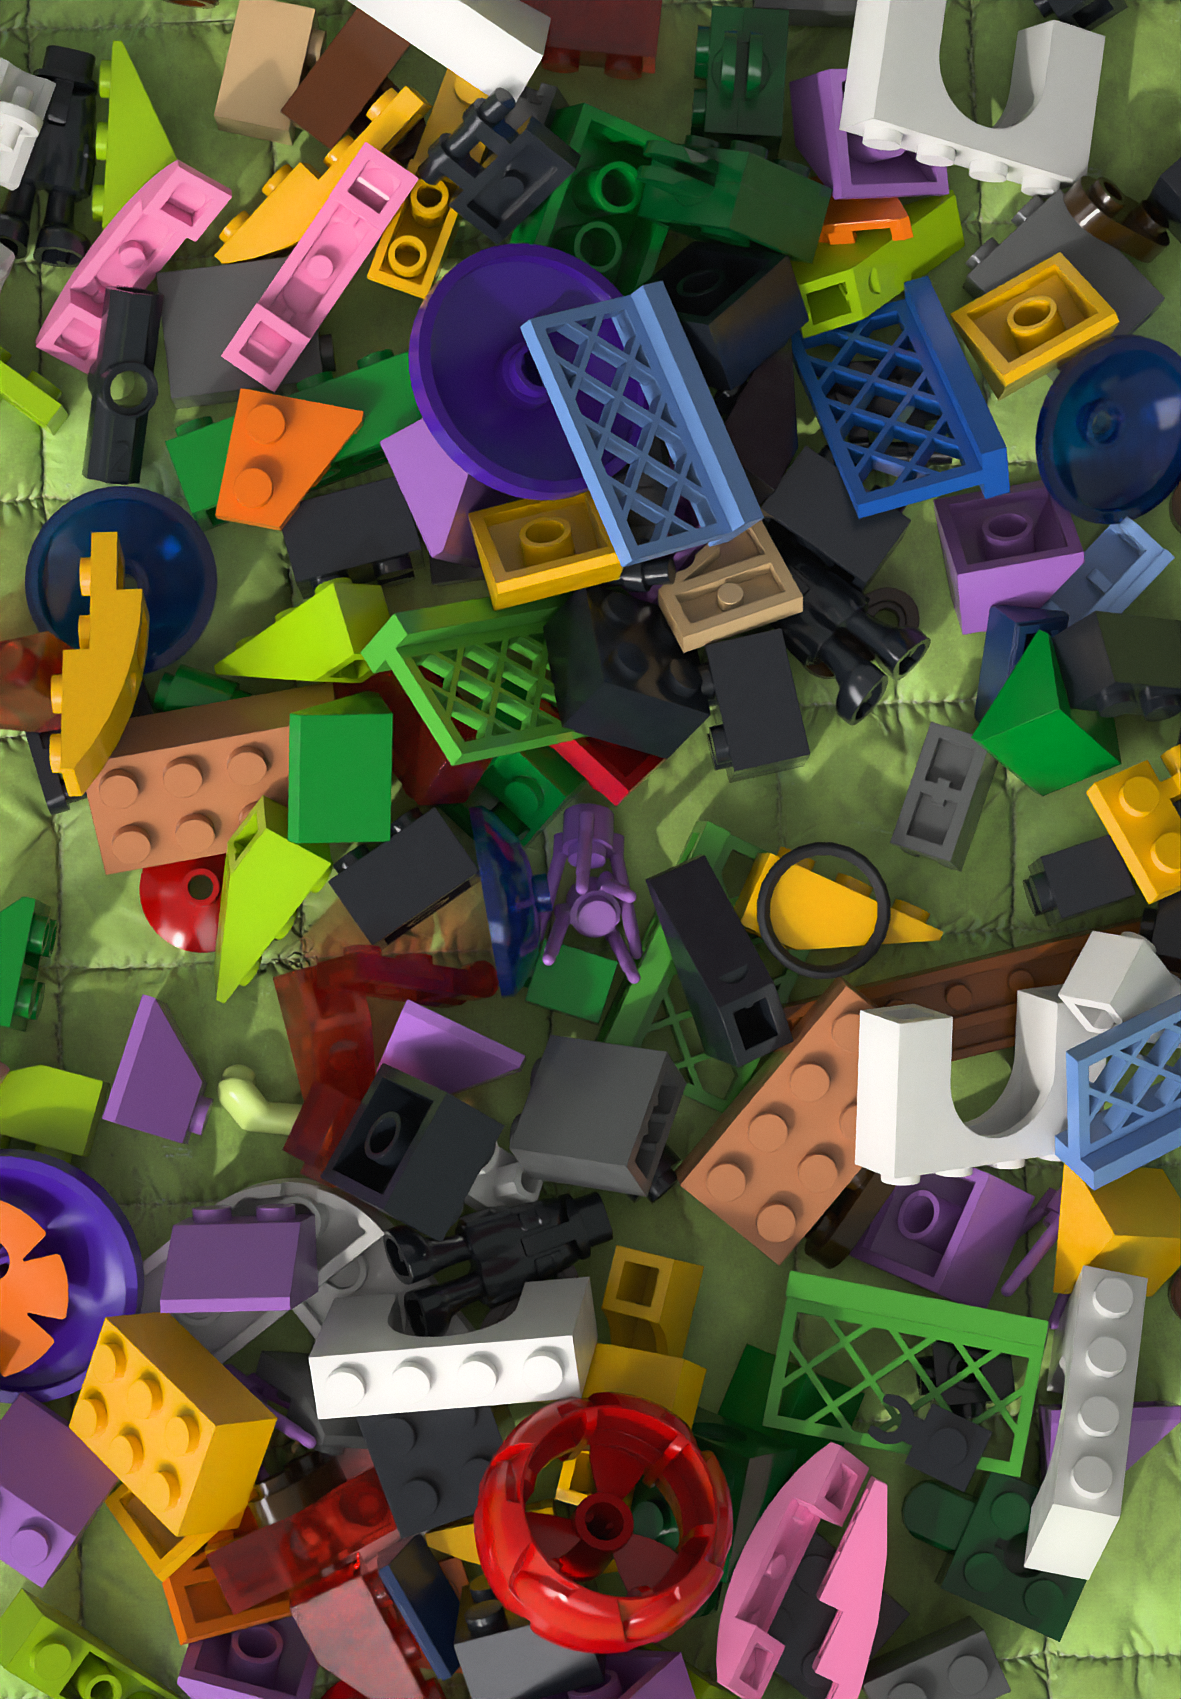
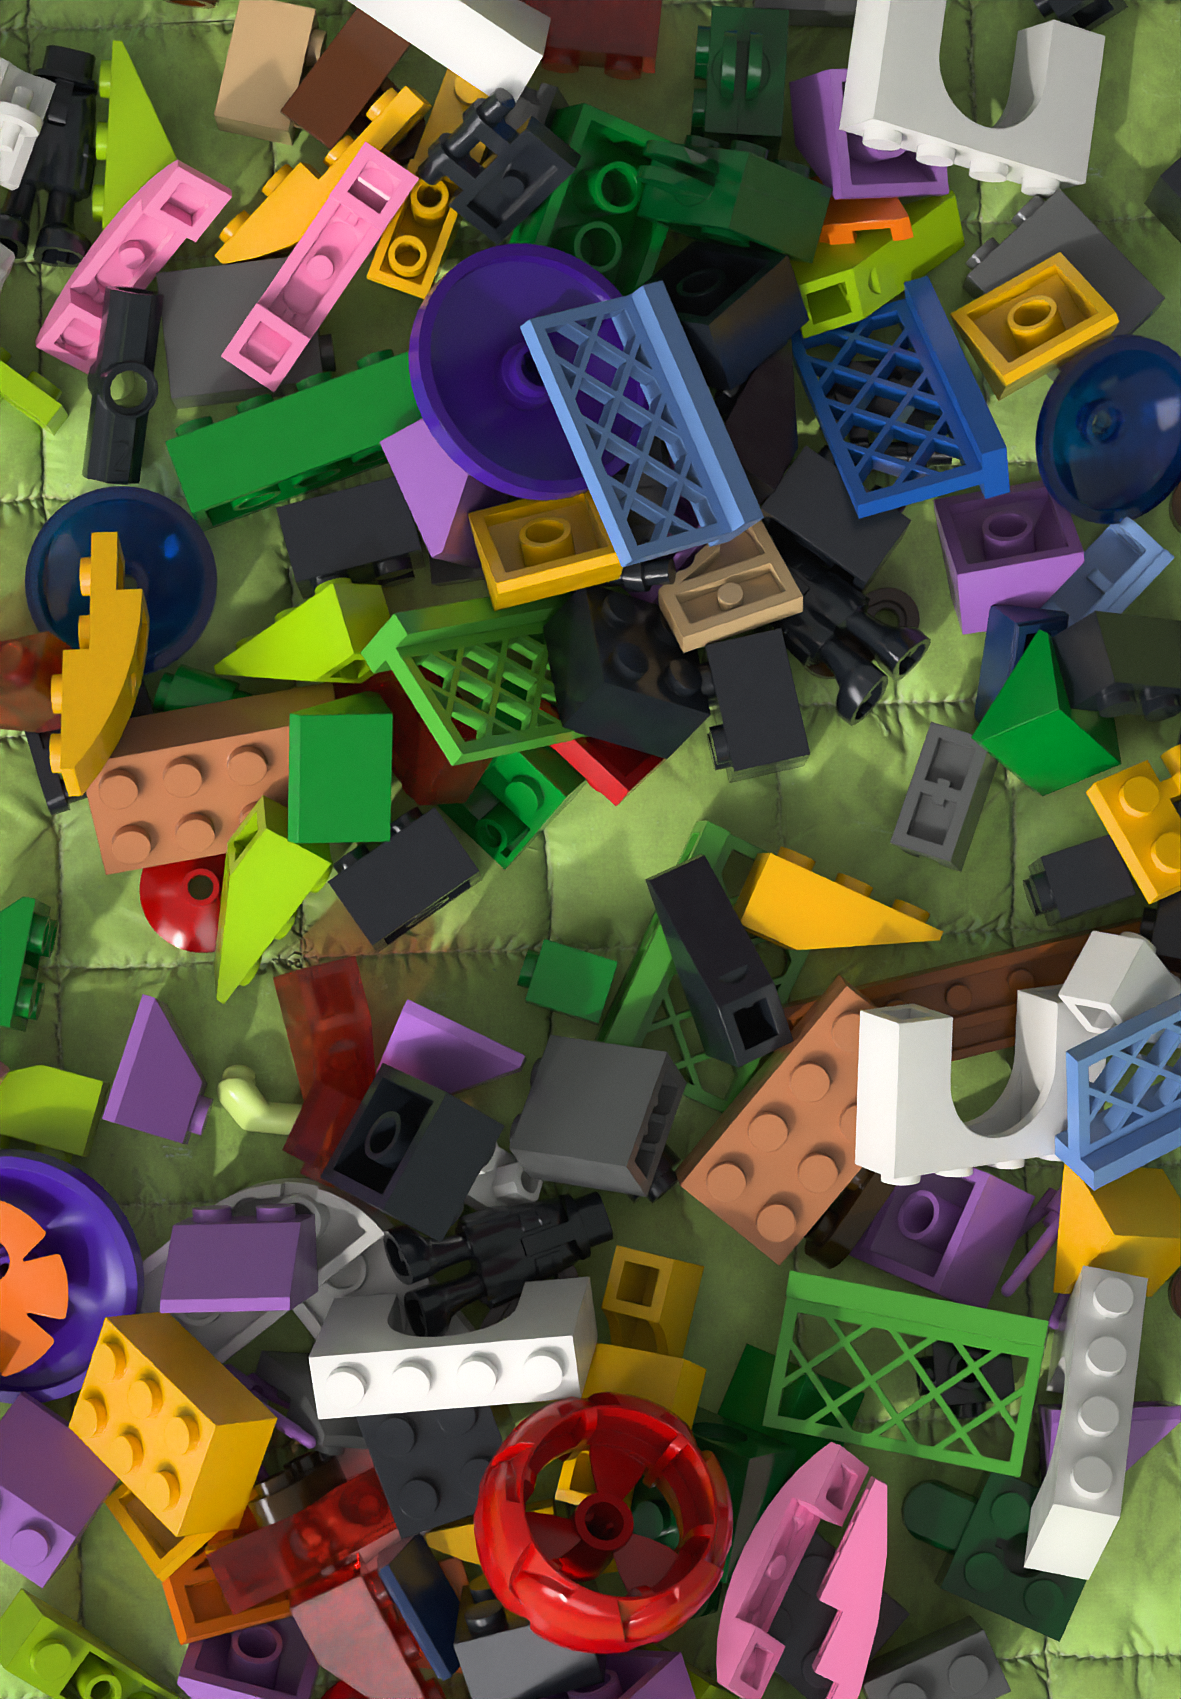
orange wing [215,388,365,531] -> none
clear red plate [317,945,499,1008] -> none
clear blue dish [469,805,553,999] -> none
medium lavender plant [531,803,643,959] -> none
medium lavender plant [542,871,641,984] -> none
black tyre [757,842,891,979] -> none
black plate [868,1394,993,1492] -> none
dark brown plate [1063,176,1170,263] -> none

